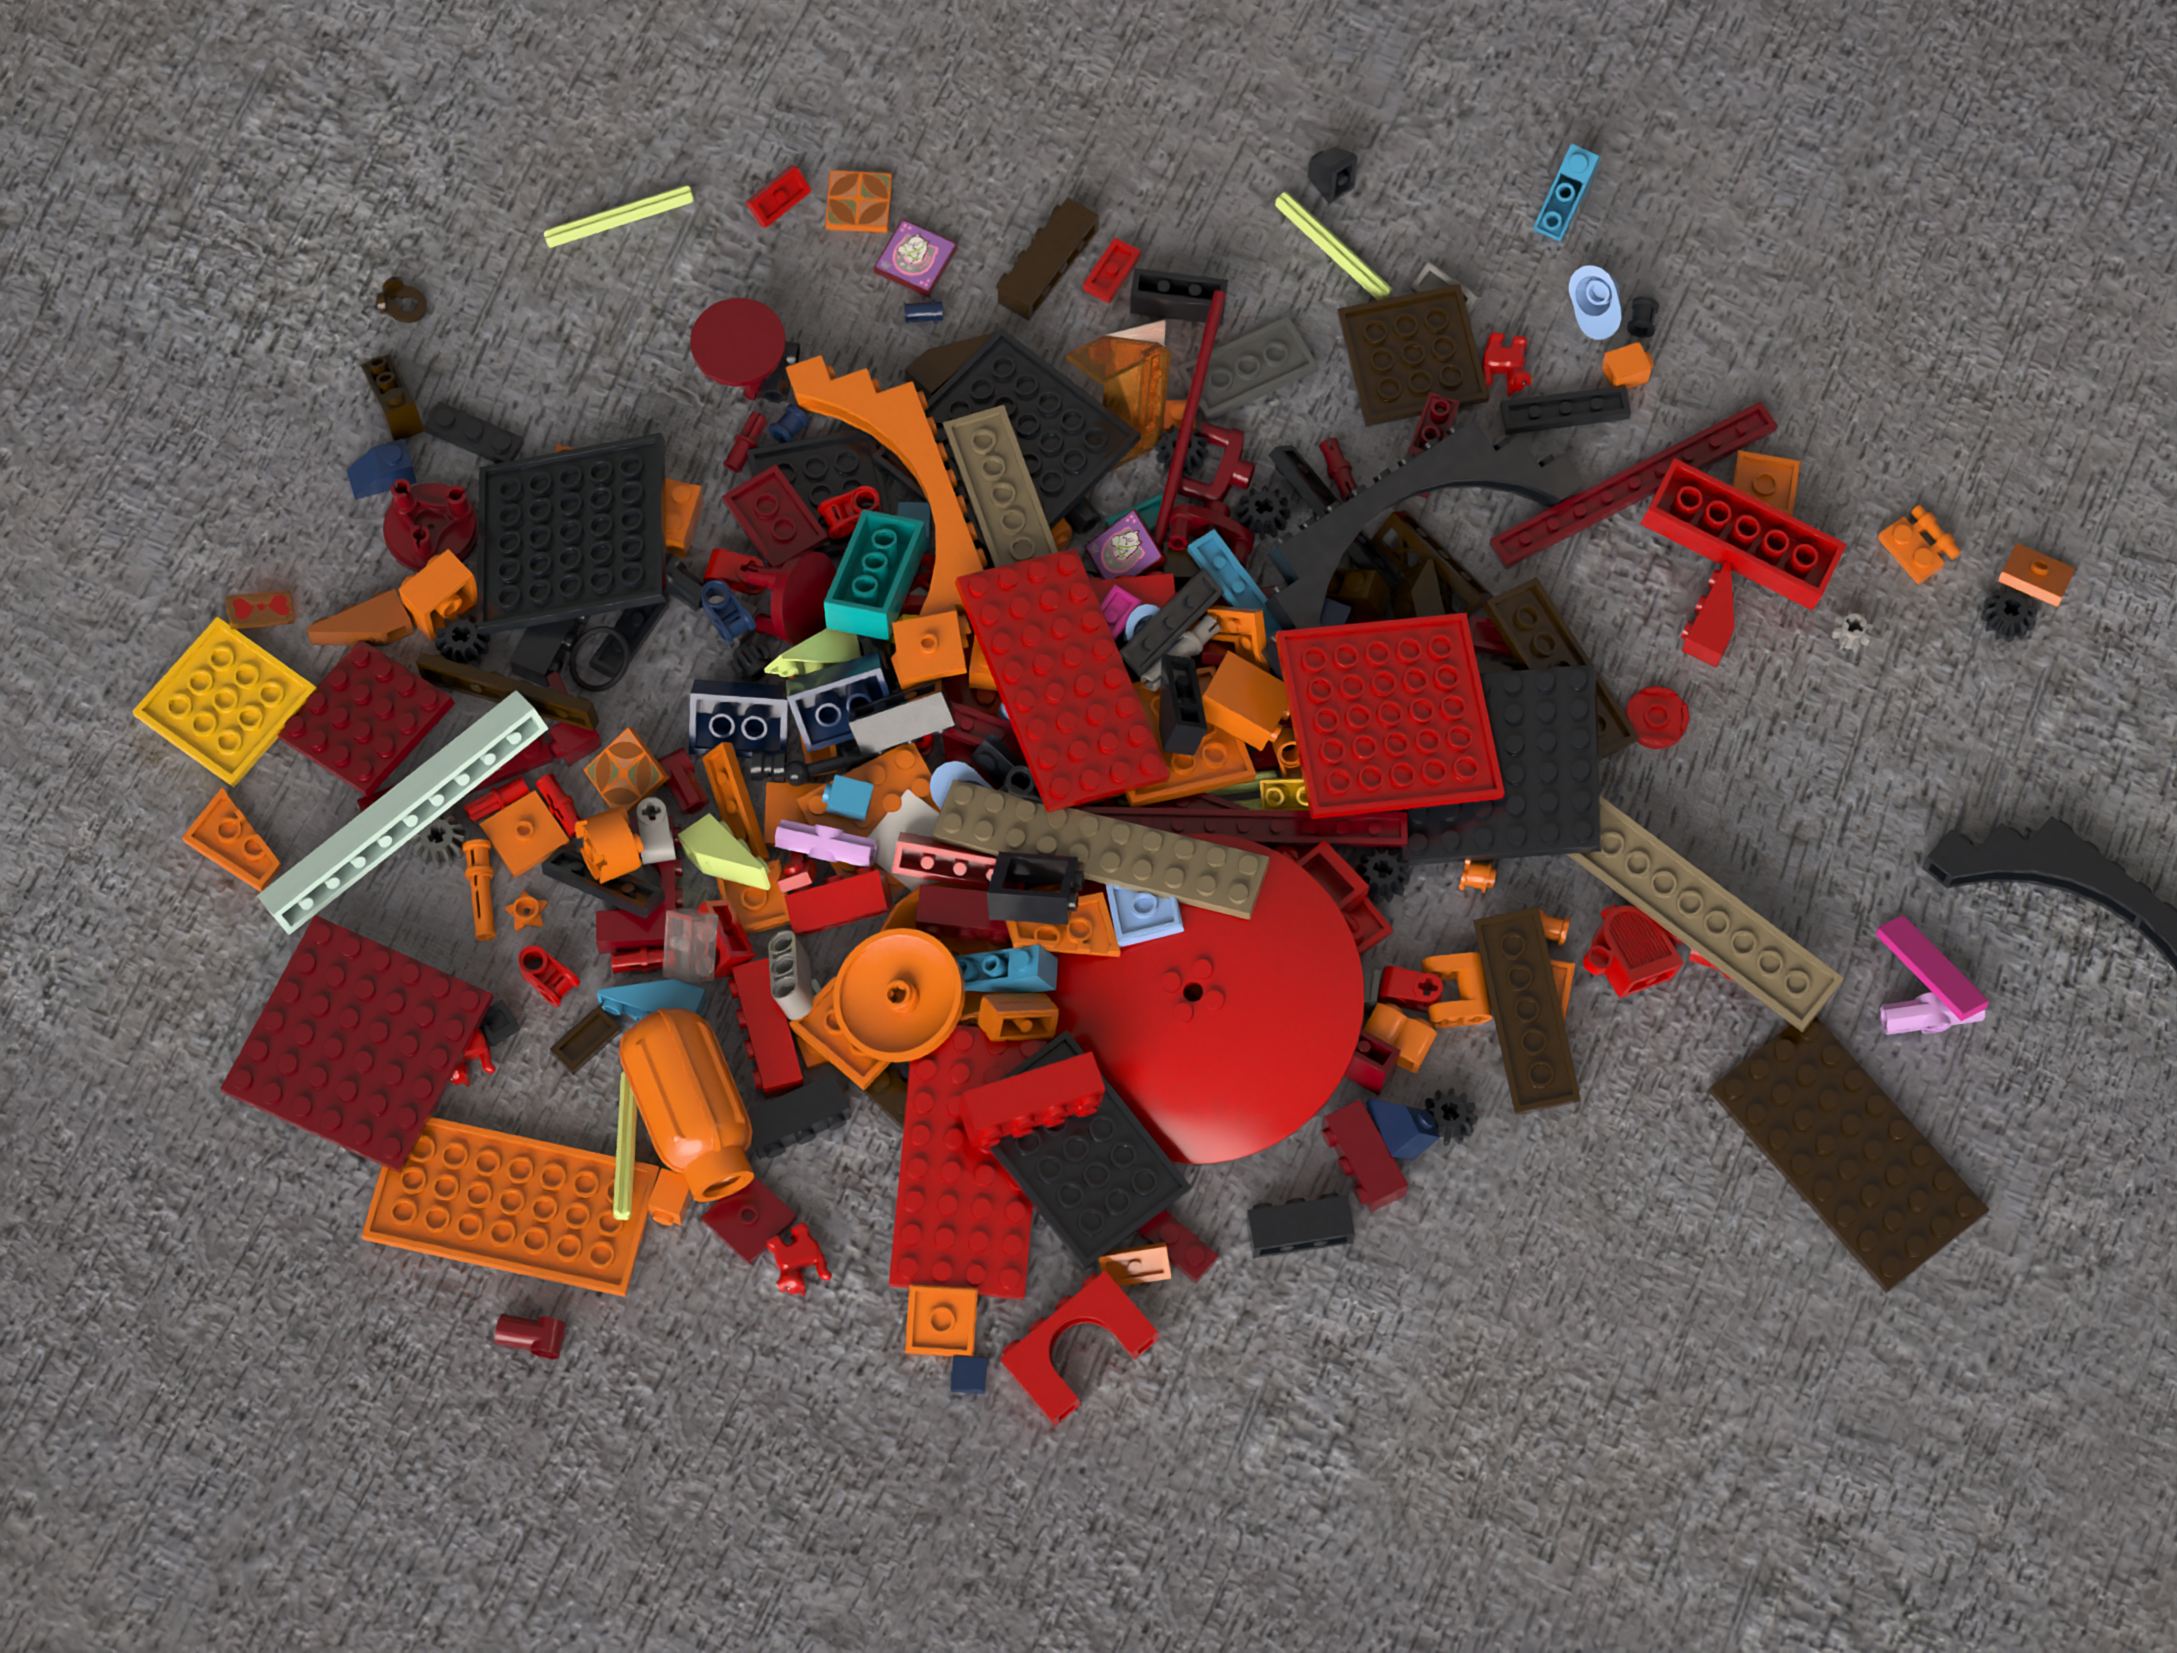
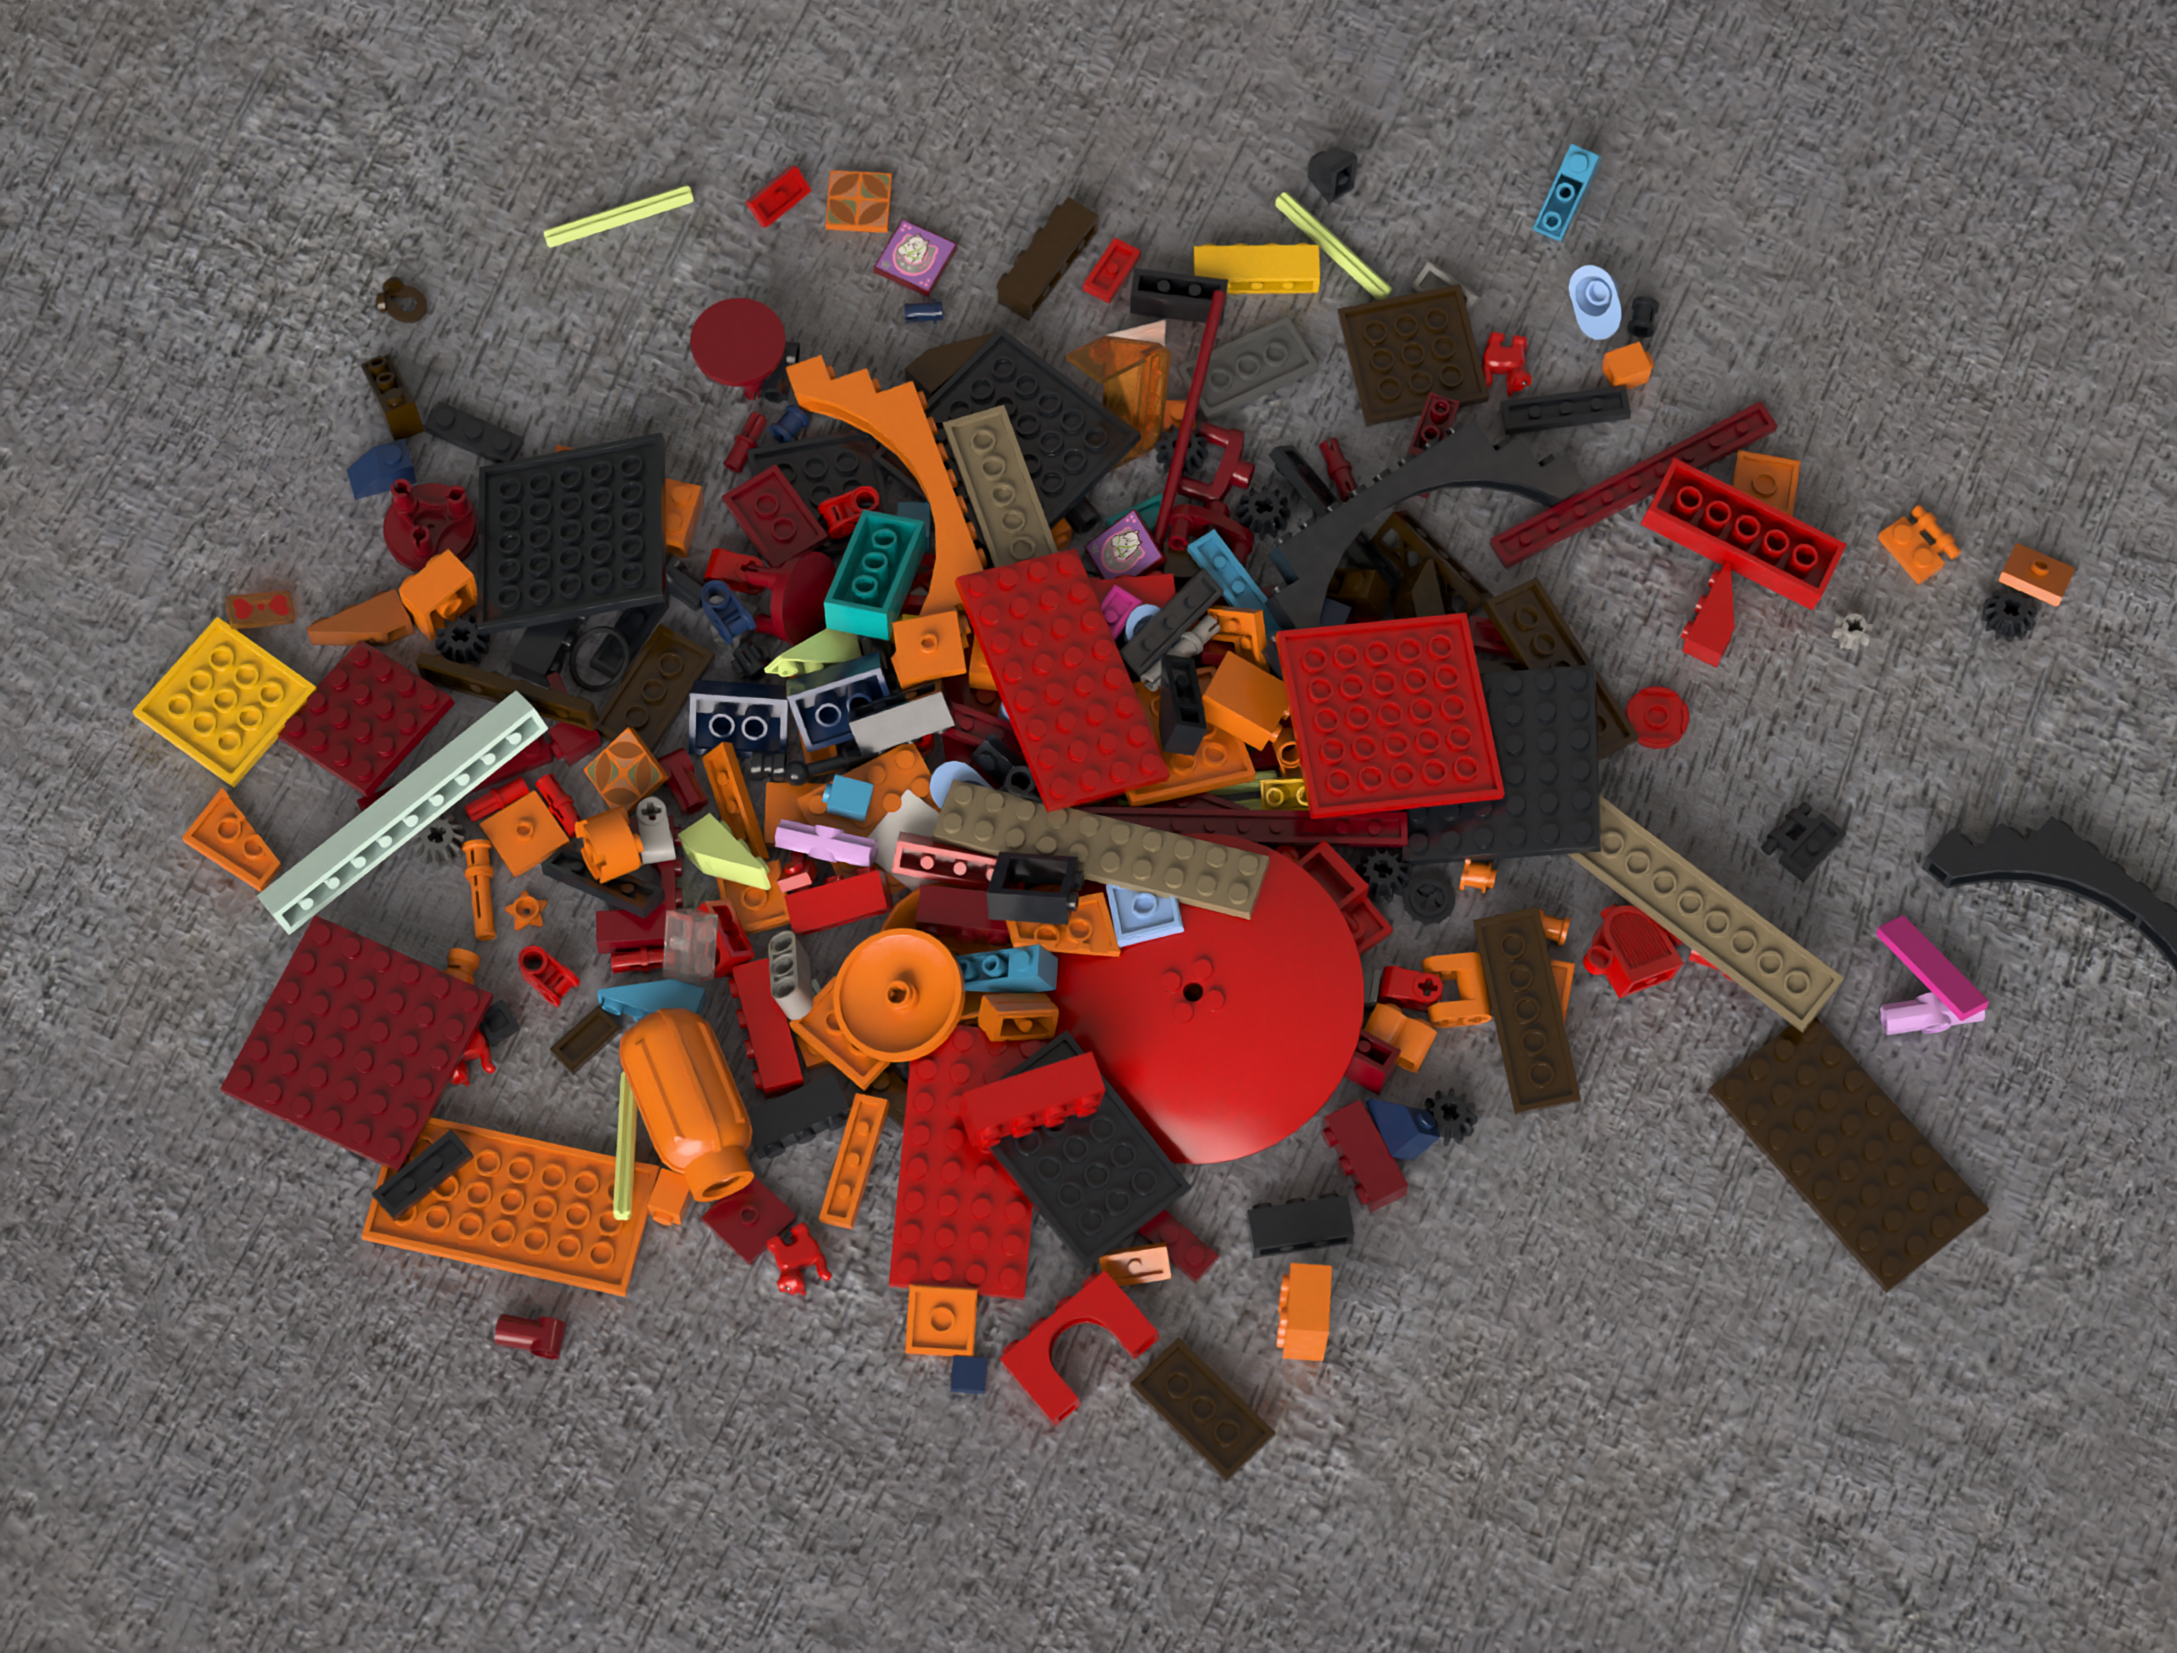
none -> black plate [371,1130,474,1222]
none -> orange wheel [443,948,481,985]
none -> dark brown plate [596,624,715,754]
none -> orange plate [819,1093,890,1230]
none -> dark brown plate [1130,1337,1276,1483]
none -> yellow brick [1193,243,1320,294]
none -> orange brick [1276,1263,1332,1361]
none -> black gear [1402,874,1455,926]
none -> black plate [1761,802,1847,883]

